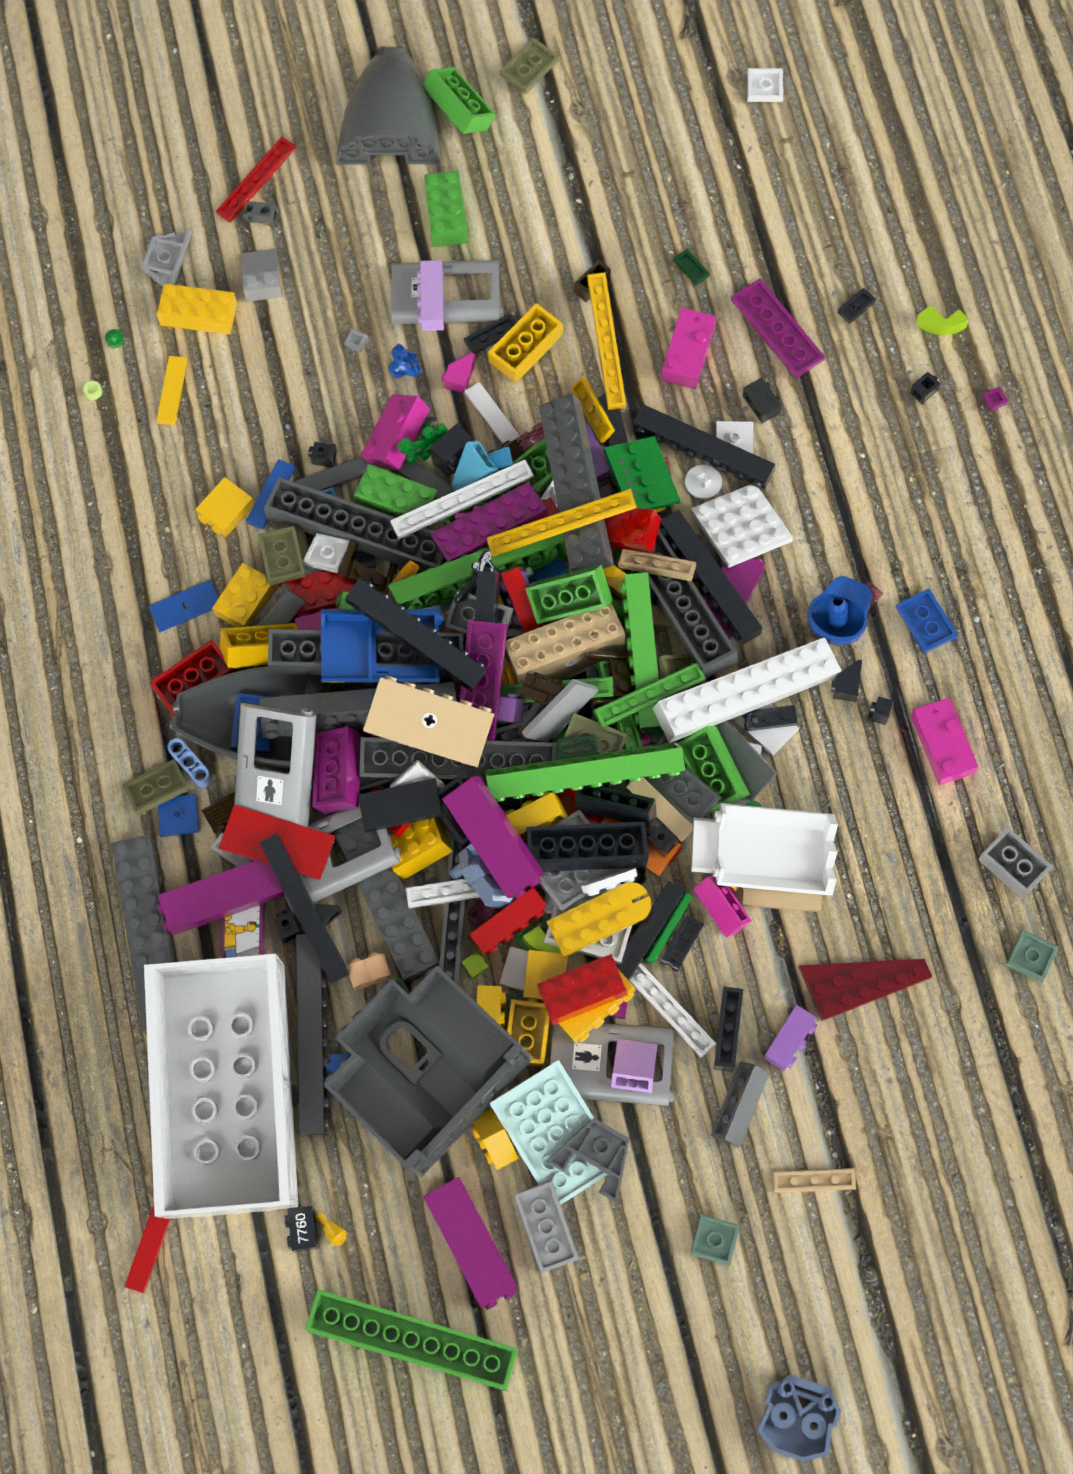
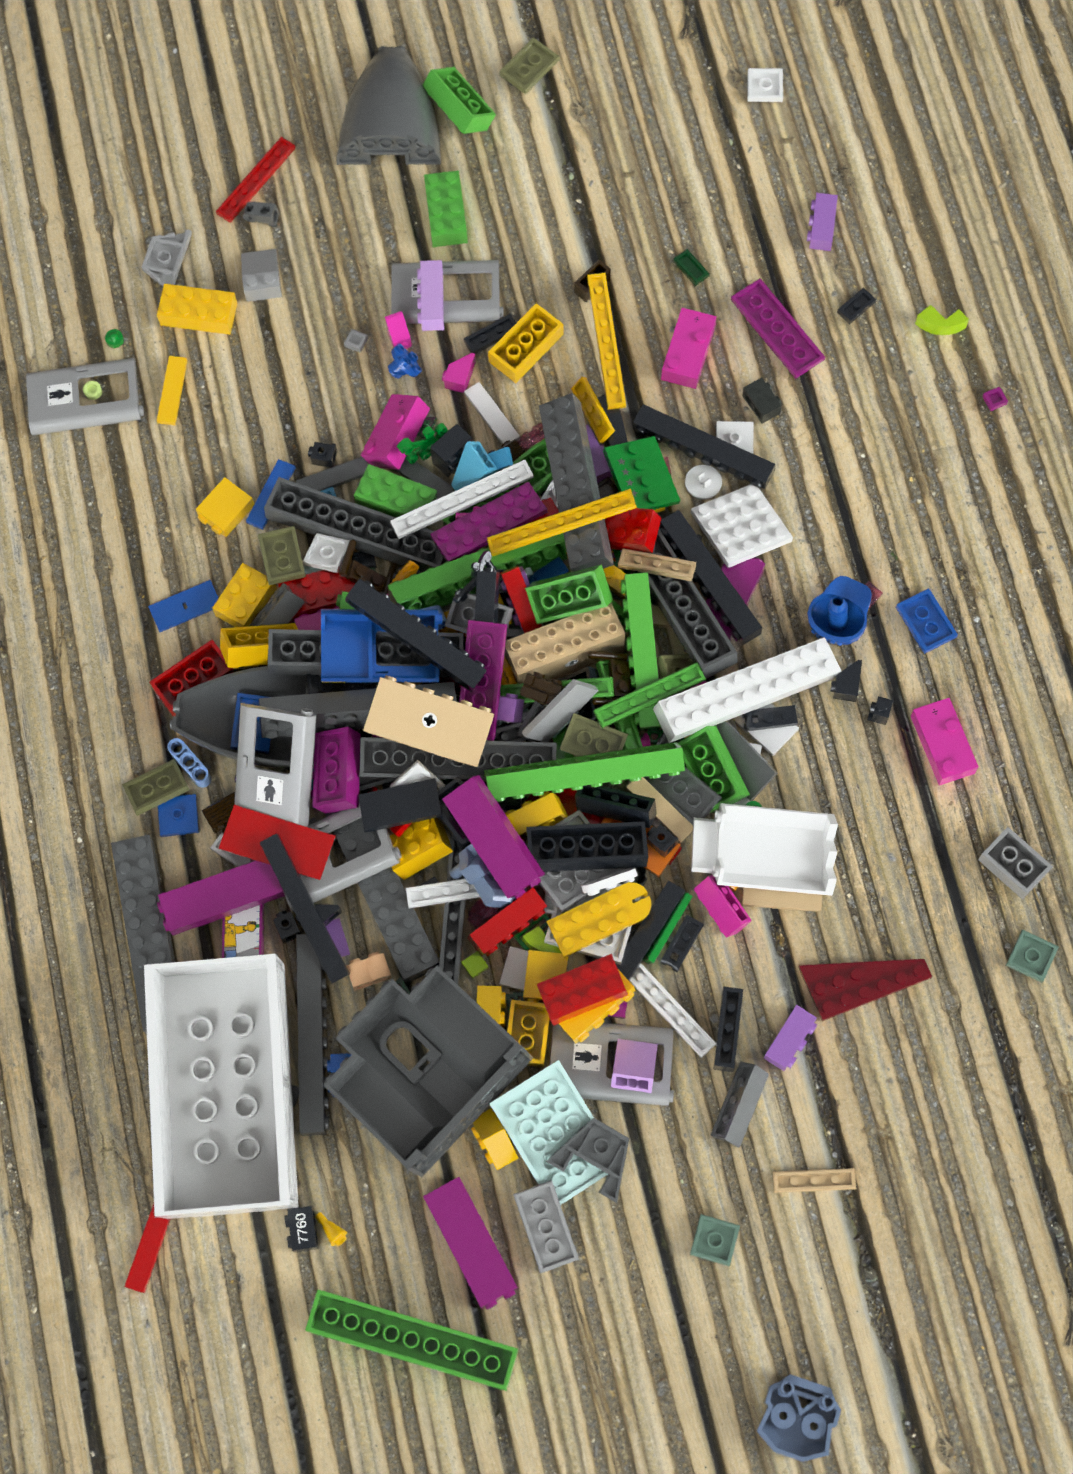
dark green tile [557,734,598,759] -> none
black brick [910,372,941,405] -> none
none -> light grey piece [26,358,144,436]
none -> medium lavender sticker [326,918,350,957]
none -> dark pink slope [385,311,412,350]
none -> medium lavender brick [807,193,838,251]

